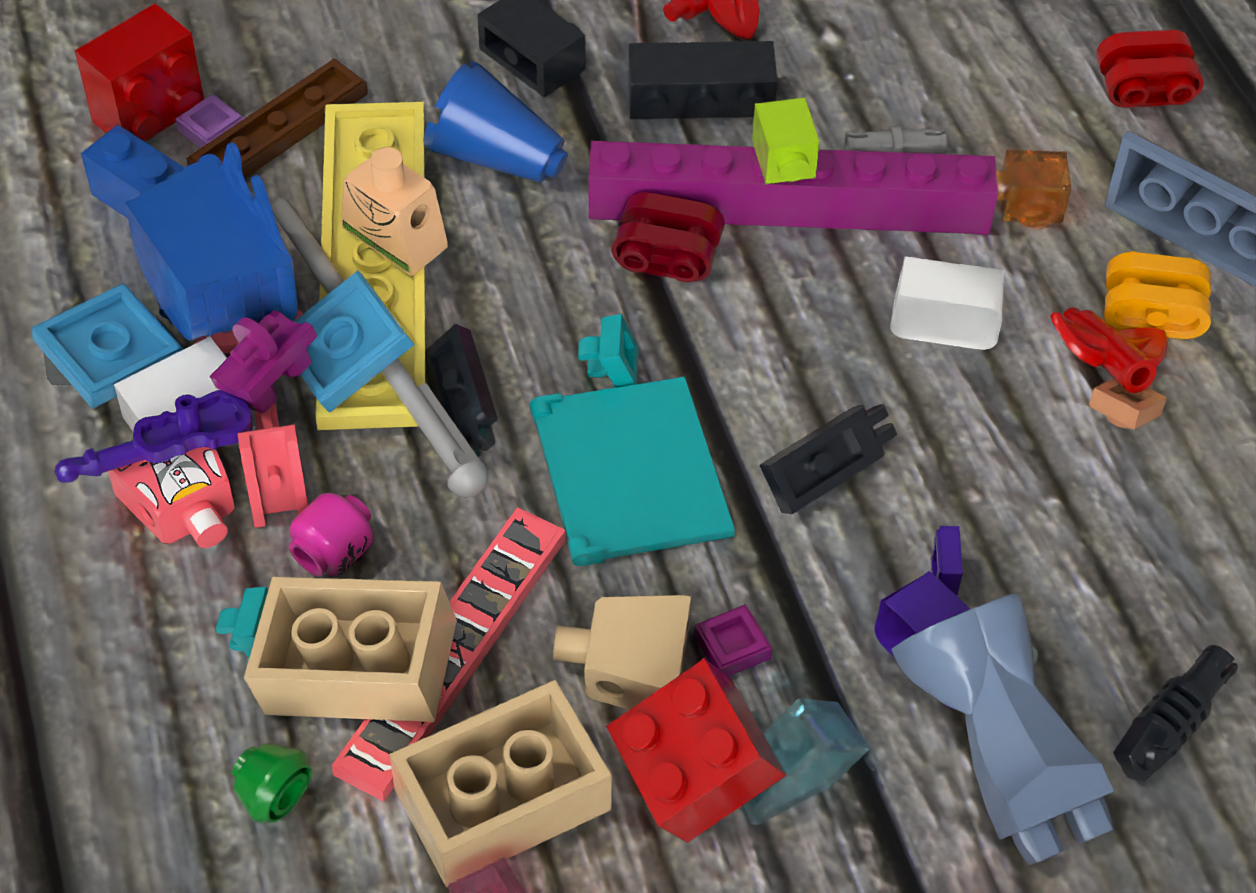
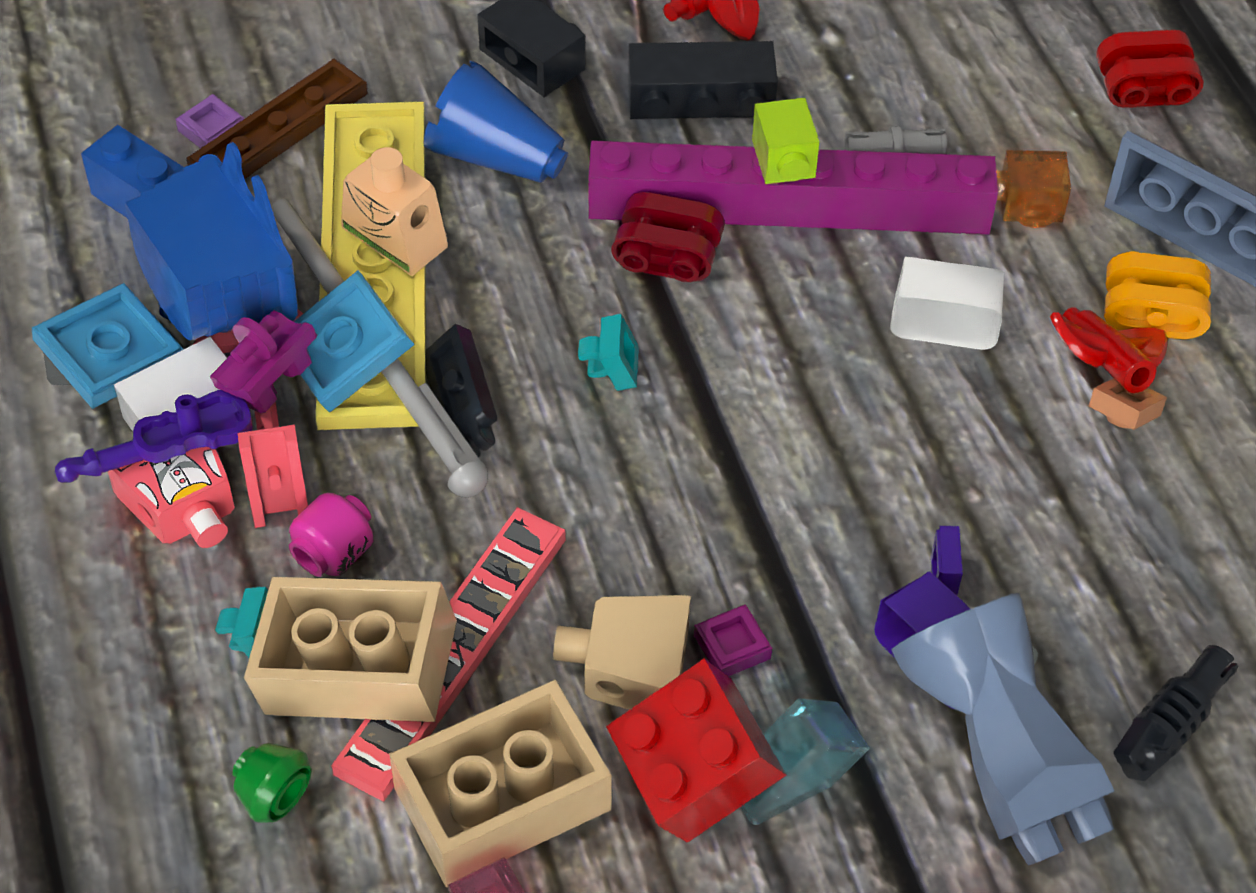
red brick [74,3,204,142] -> none
teal piece [529,377,735,566] -> none
black hinge [759,404,897,514] -> none

